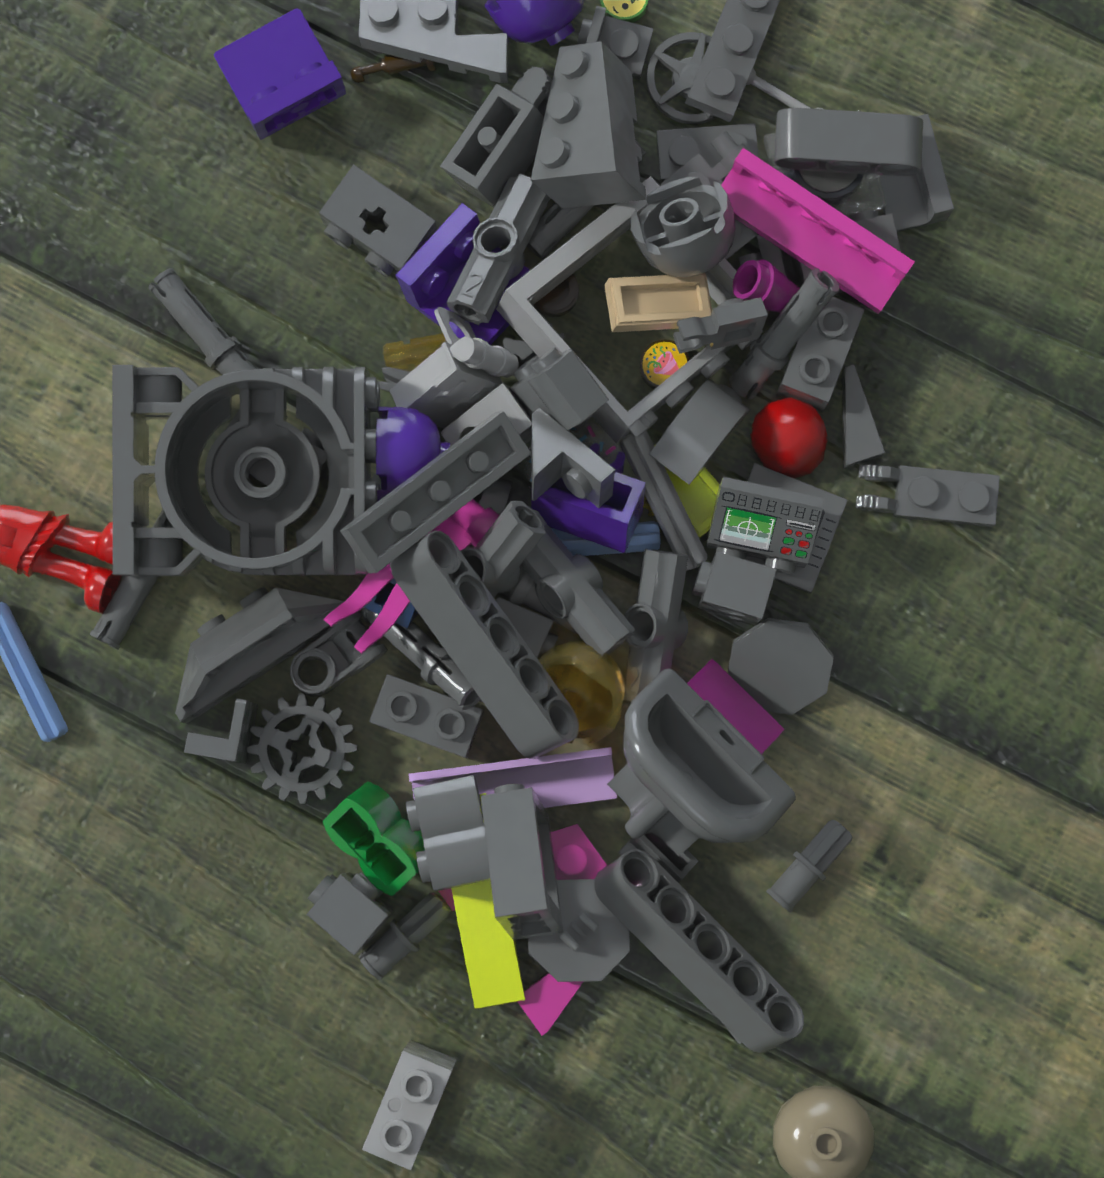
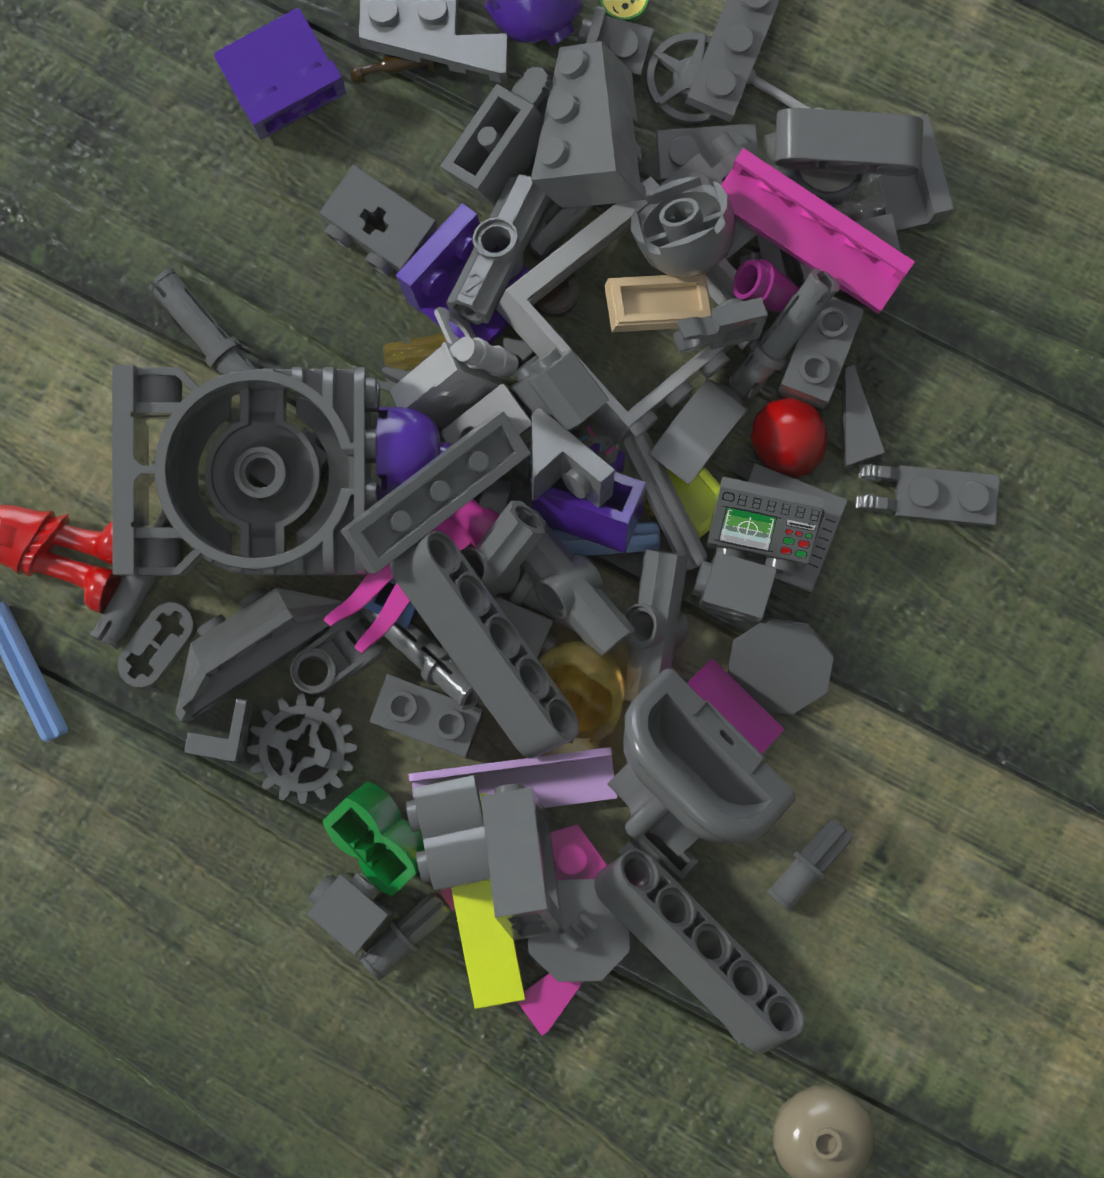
light grey window [362,1040,457,1170] -> none
tile [640,339,689,389] -> none
none -> dark grey beam [117,602,196,688]

